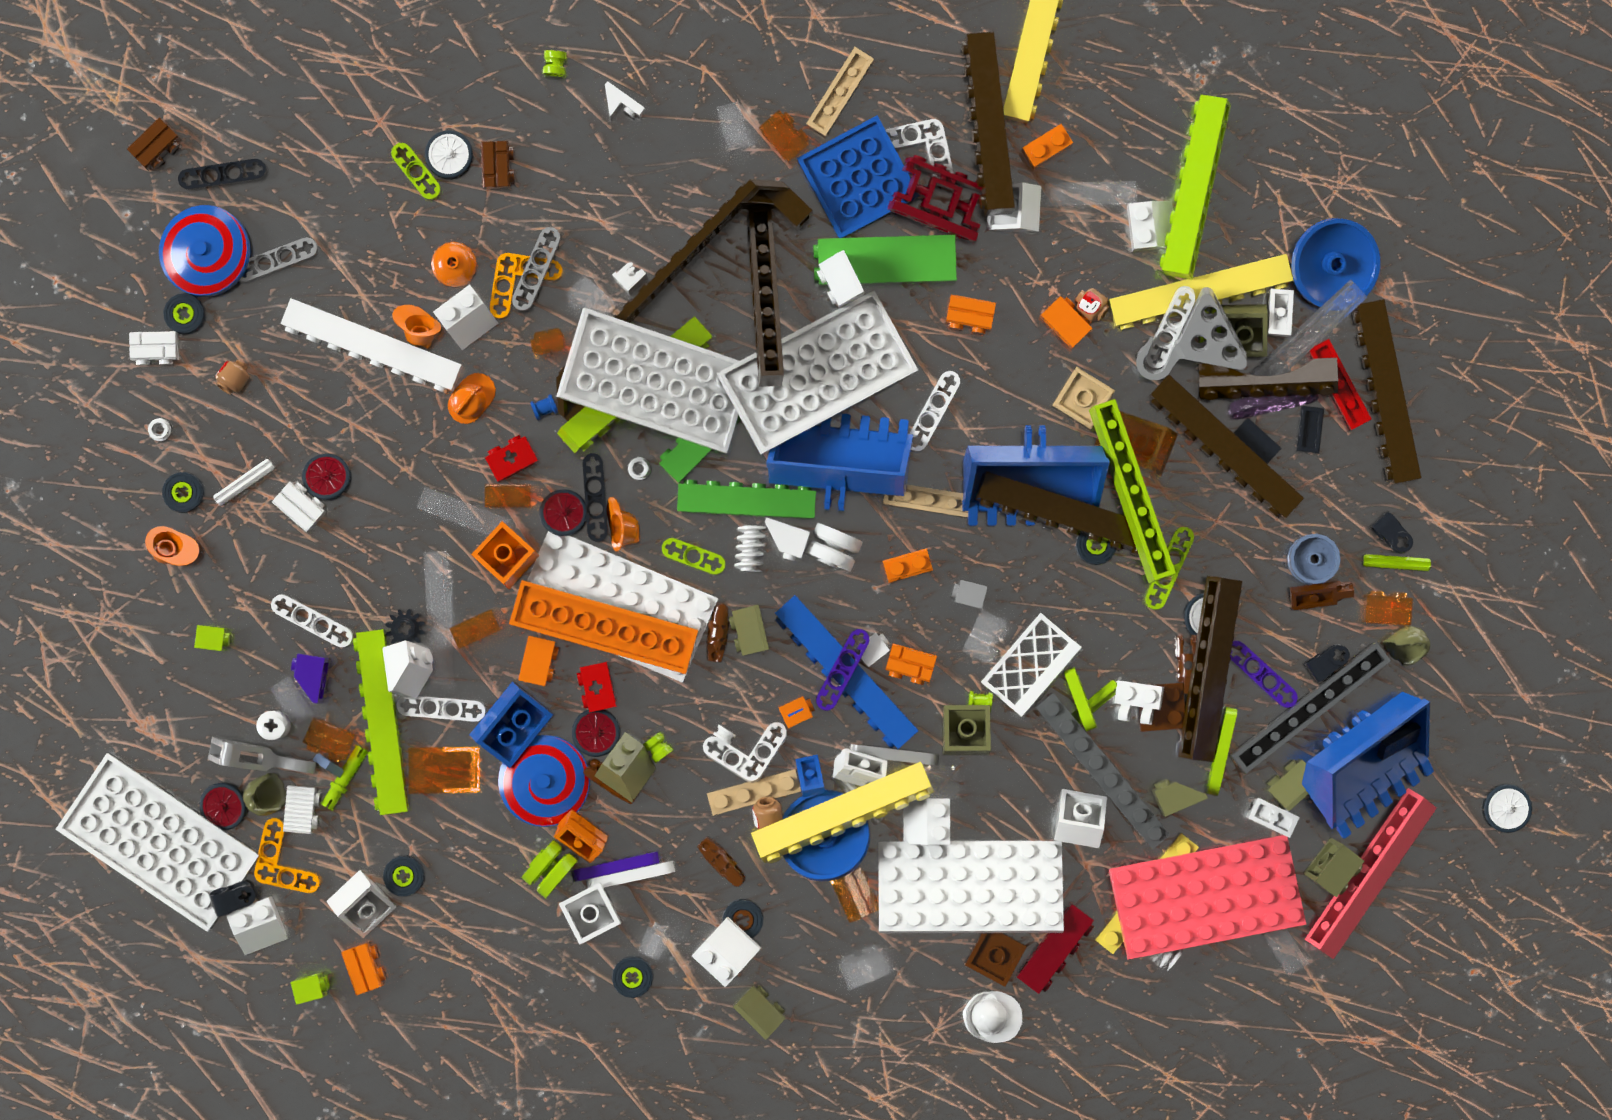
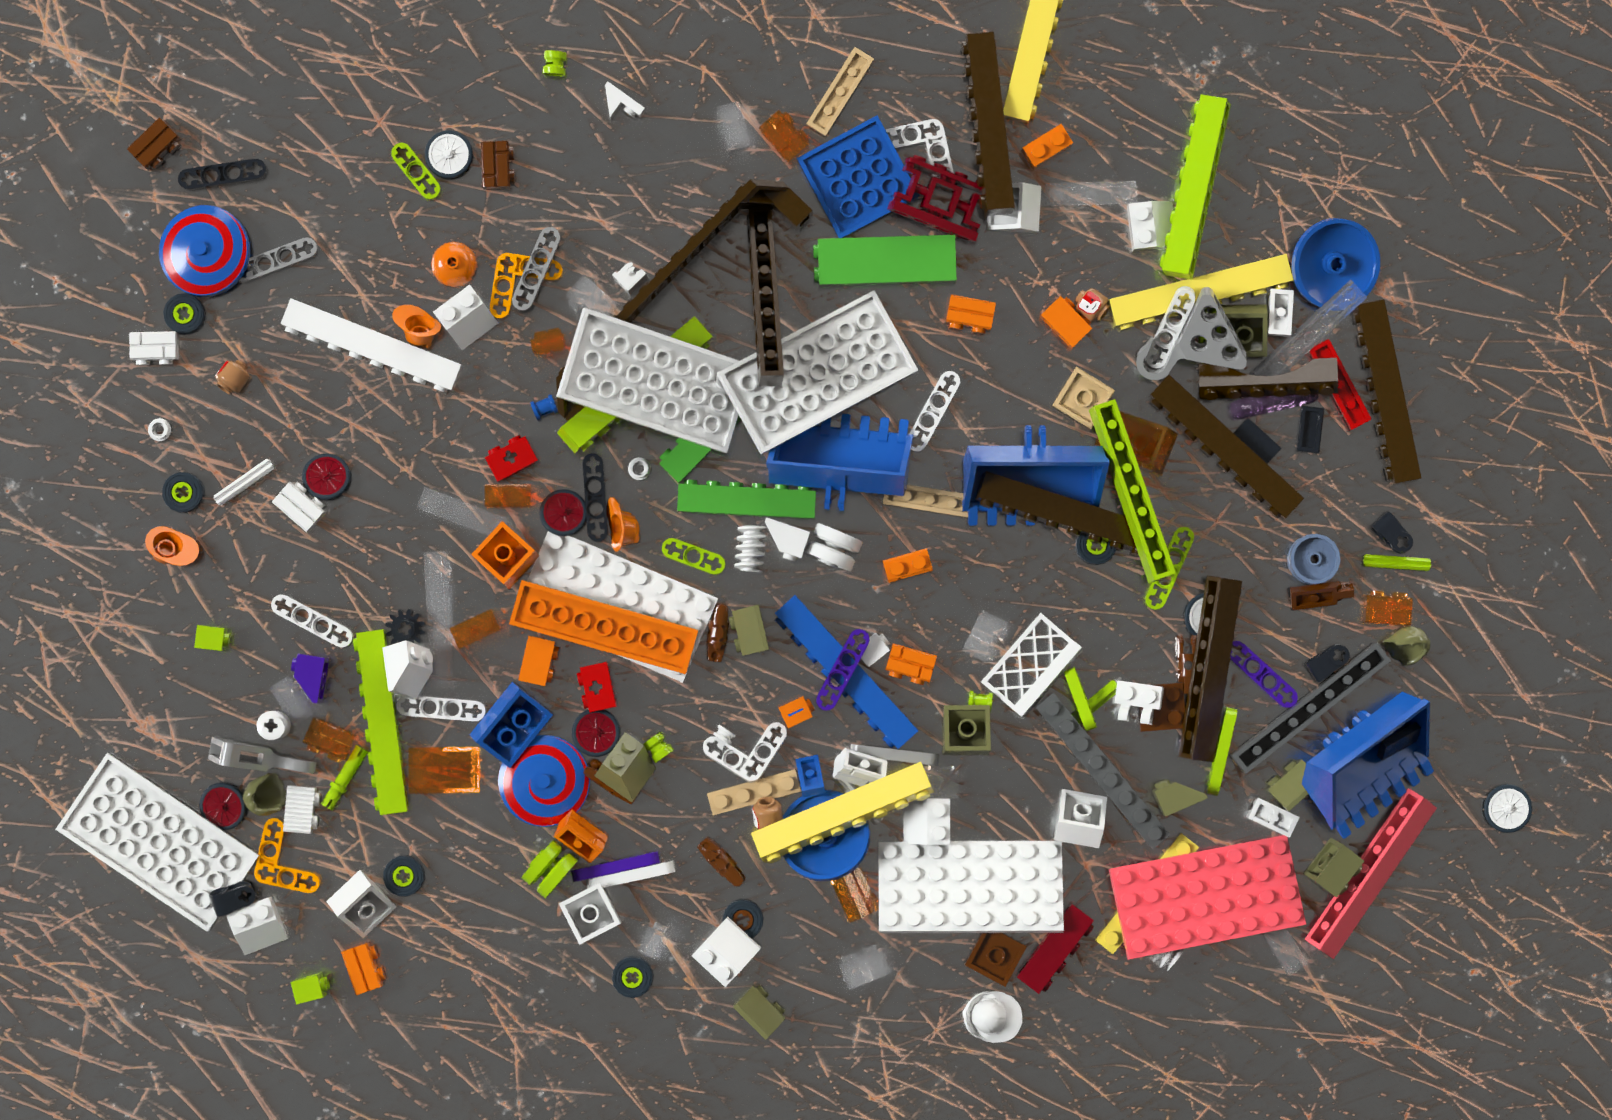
sand blue tile [313,753,344,778] -> none
orange piece [448,373,496,424] -> none
white slope [817,250,864,307] -> none
light grey brick [951,580,987,609] -> none

